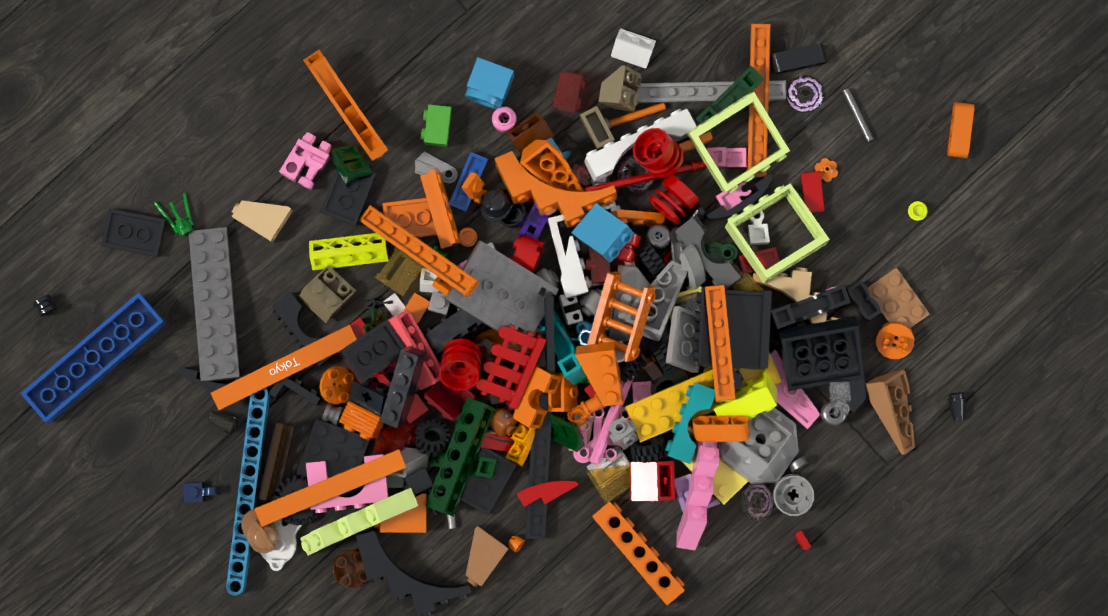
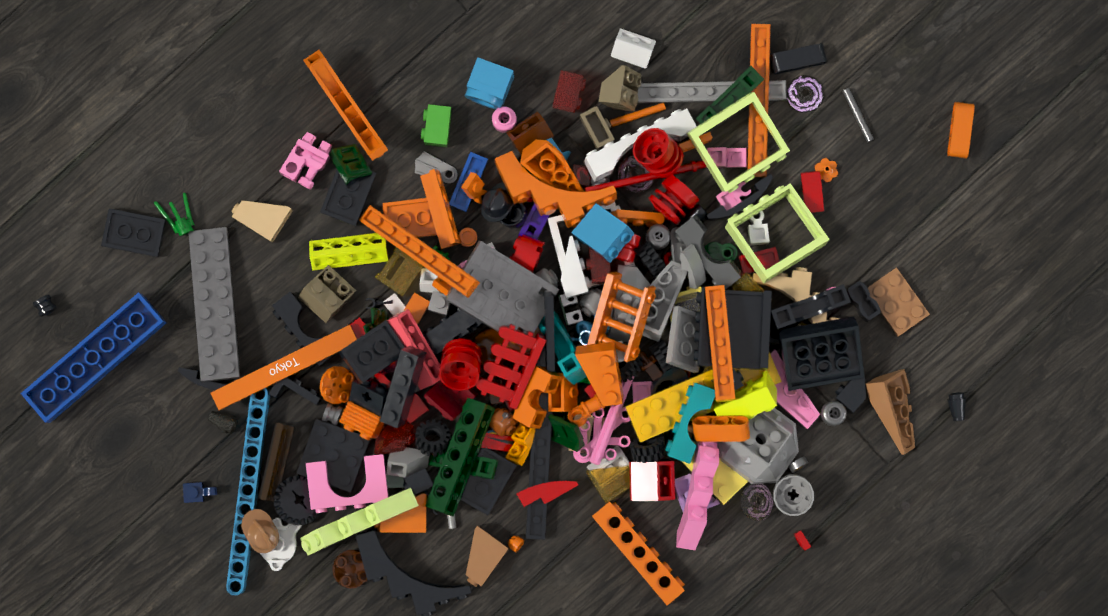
orange tile [255,450,407,527] -> none
light grey brick [608,416,639,450] -> none
clear plate [829,382,851,416] -> none
orange plate [876,323,914,359] -> none
neon yellow plate [908,201,927,221] -> none

